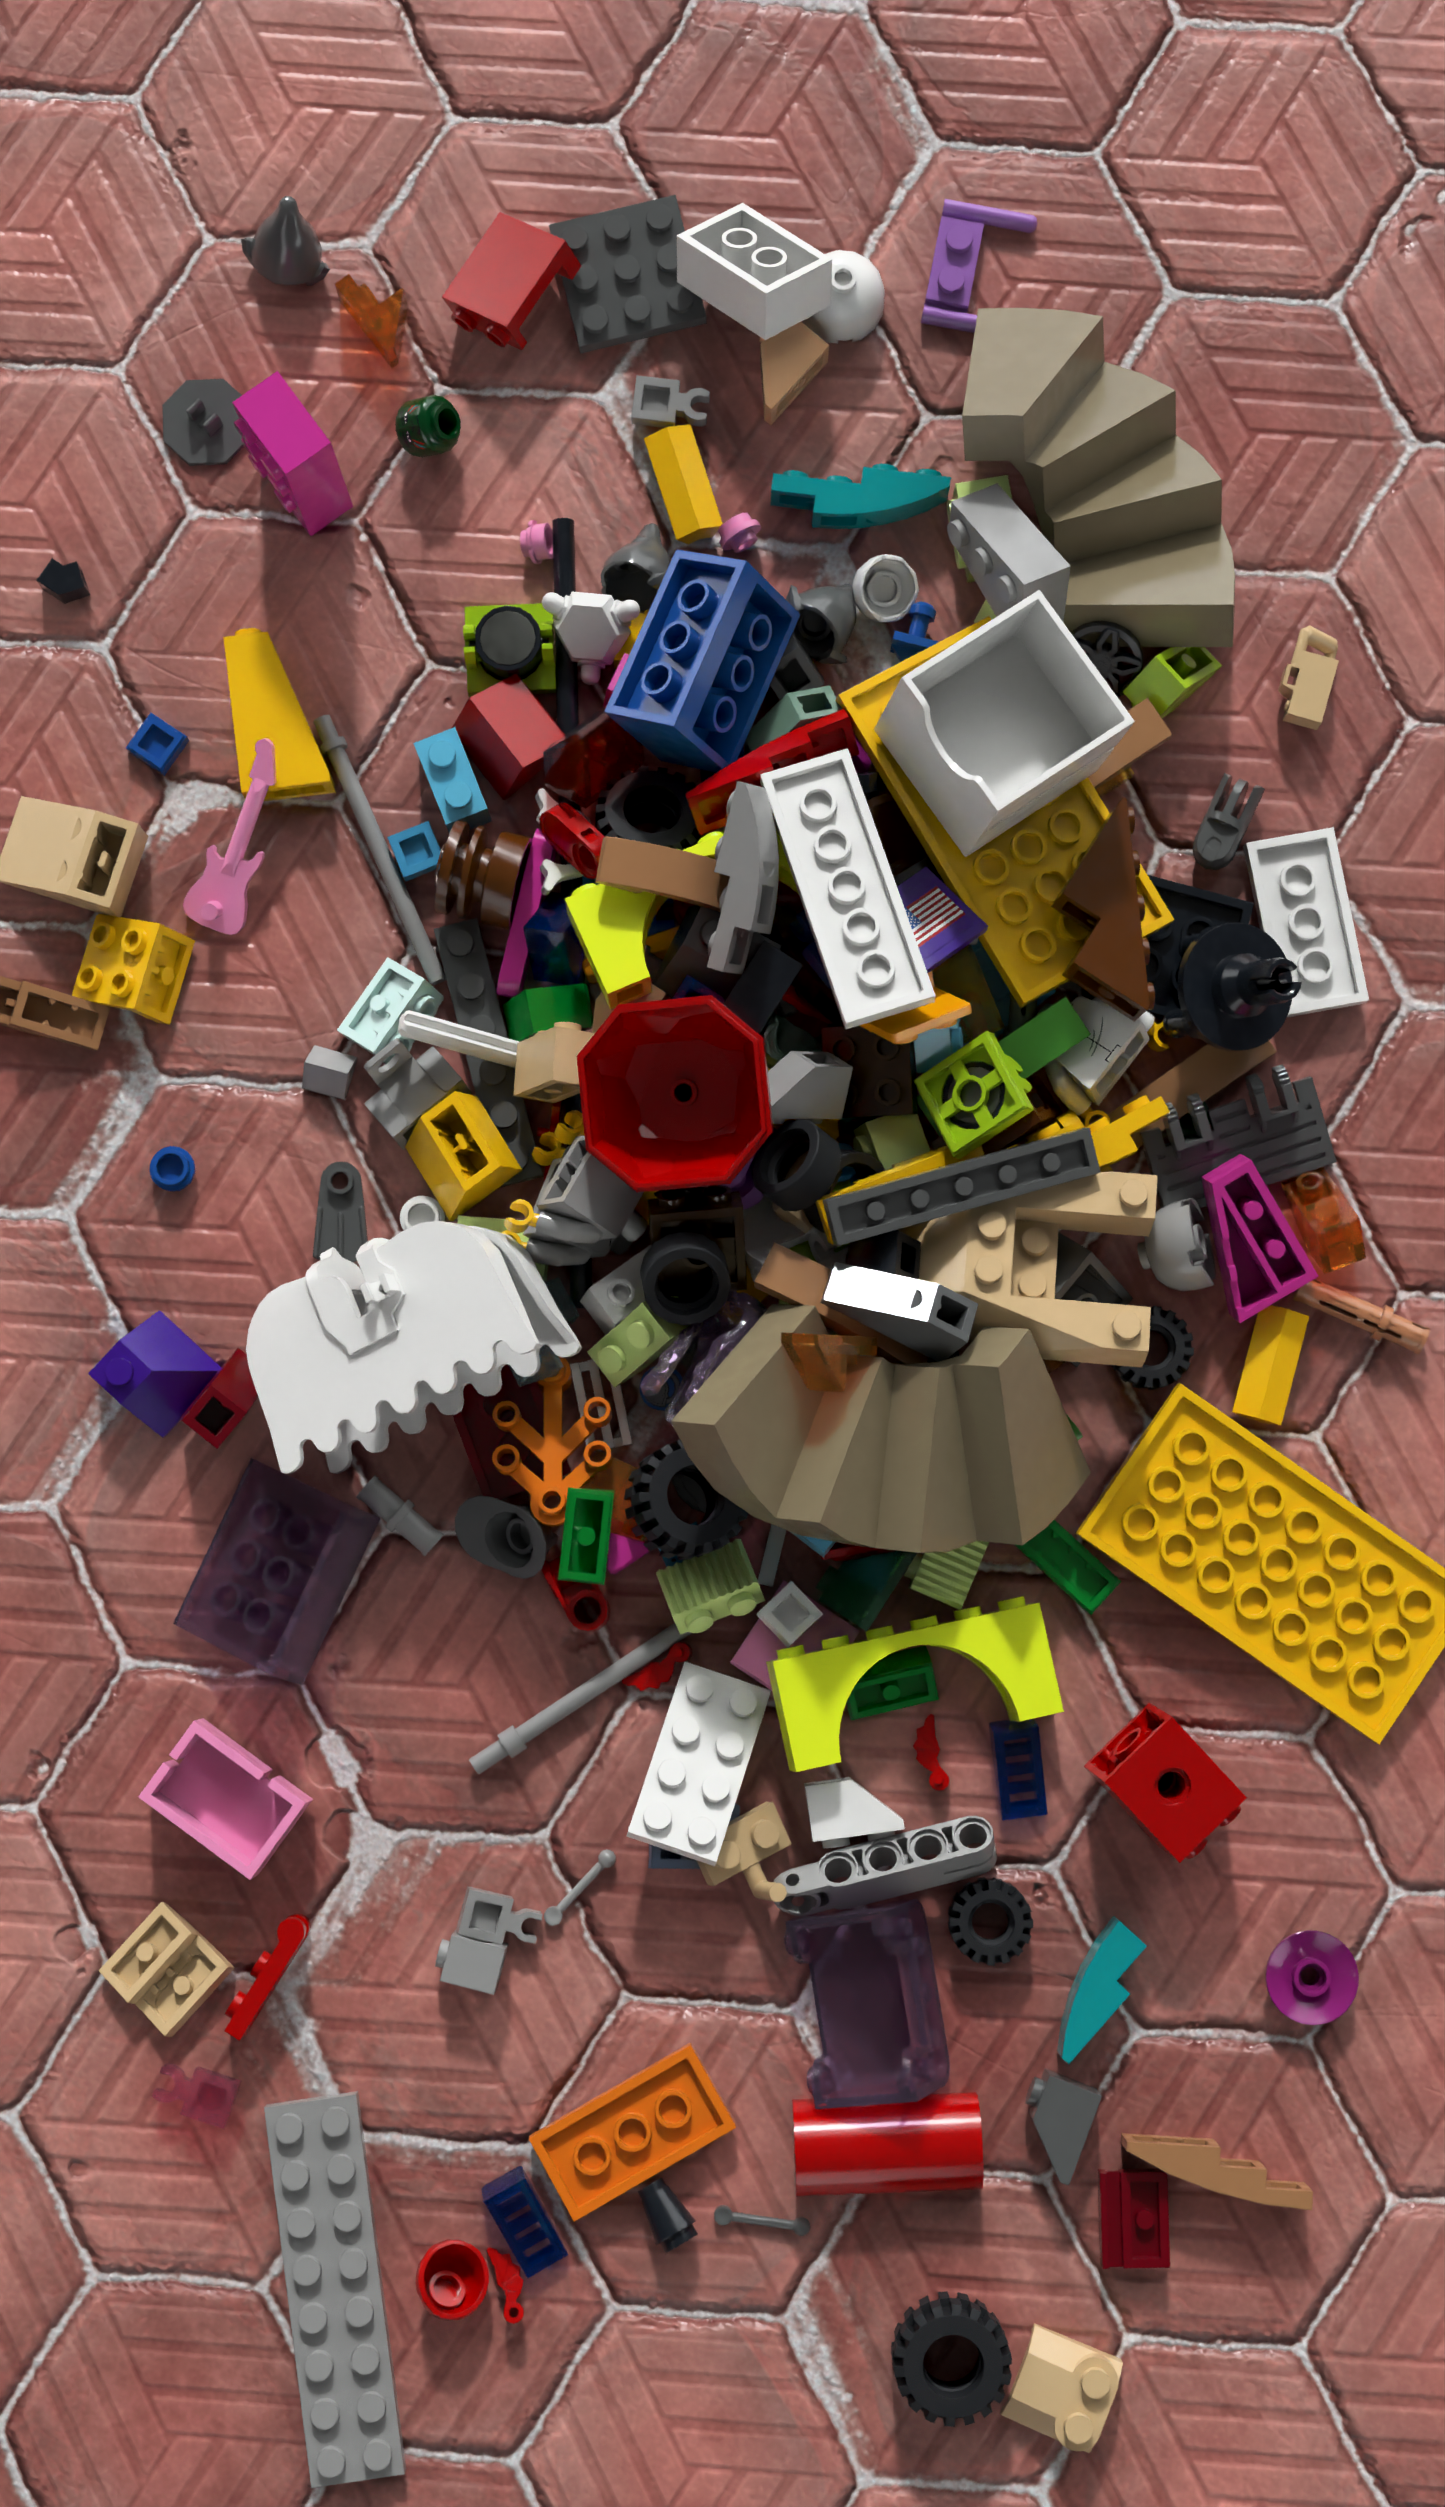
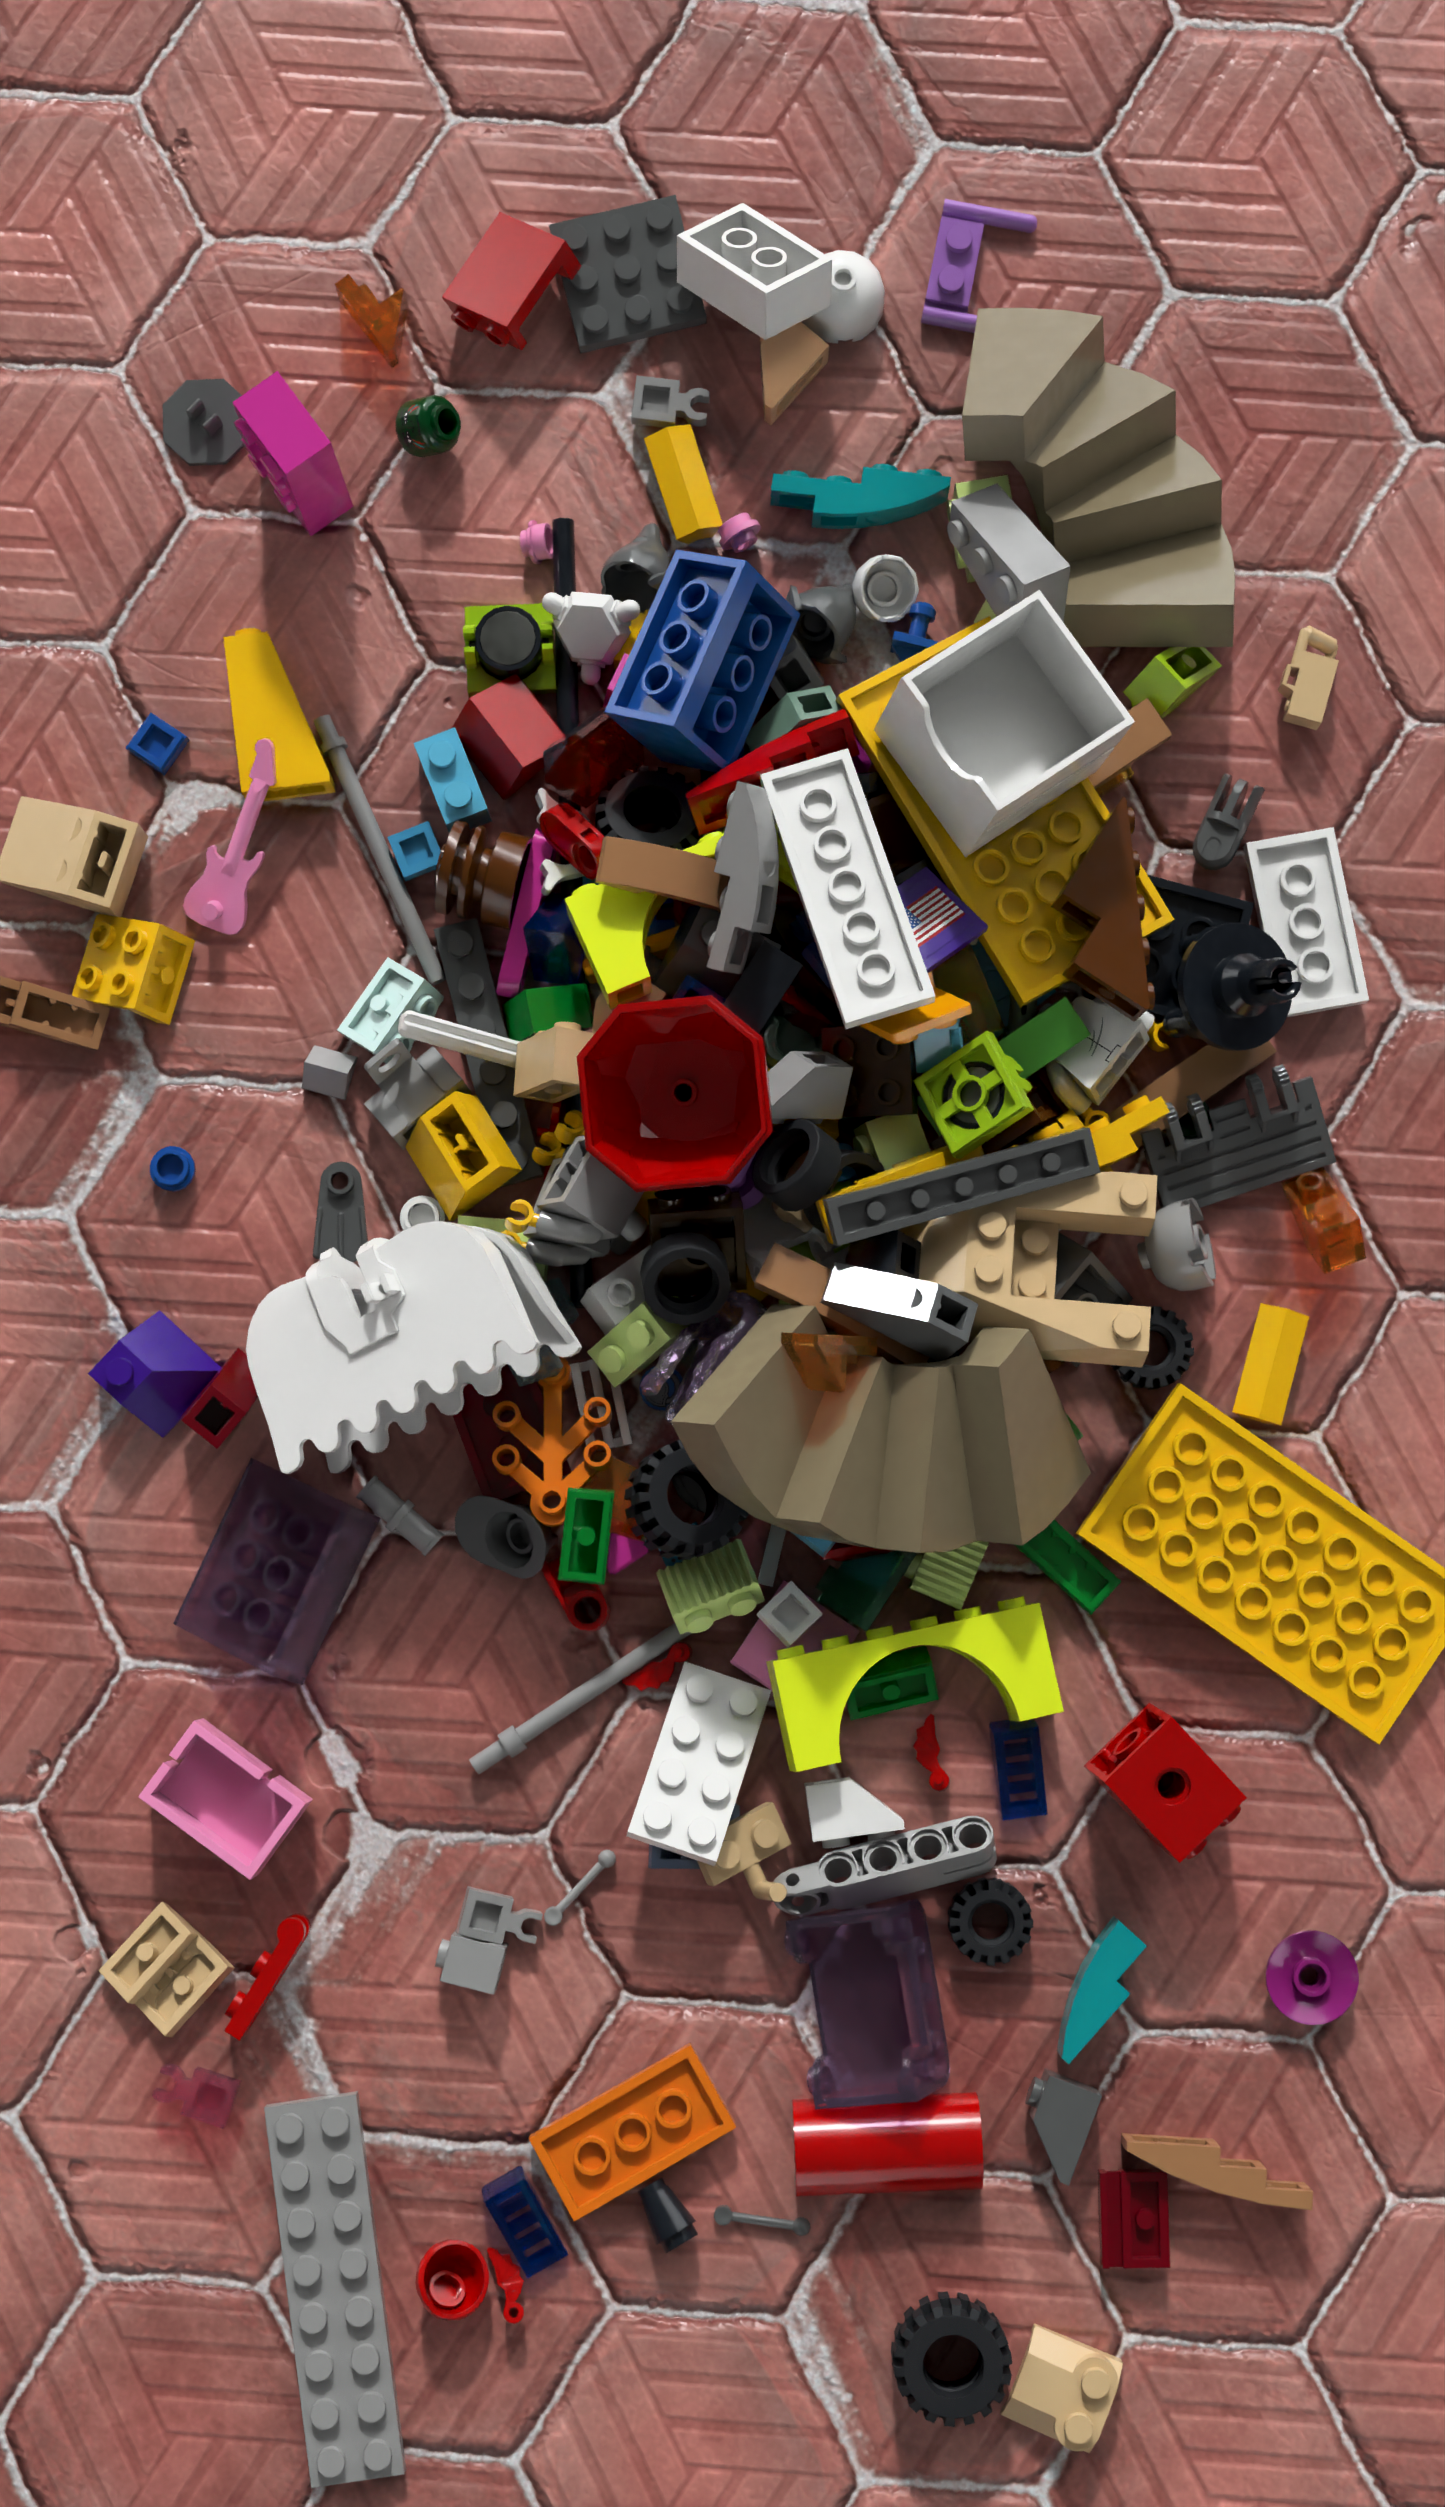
black piece [36,558,90,604] -> none
dark grey hat [241,196,330,286] -> none
black wheel [1071,621,1143,698] -> none
dark pink wedge [1201,1154,1319,1323] -> none
nougat pin [1292,1279,1430,1355] -> none

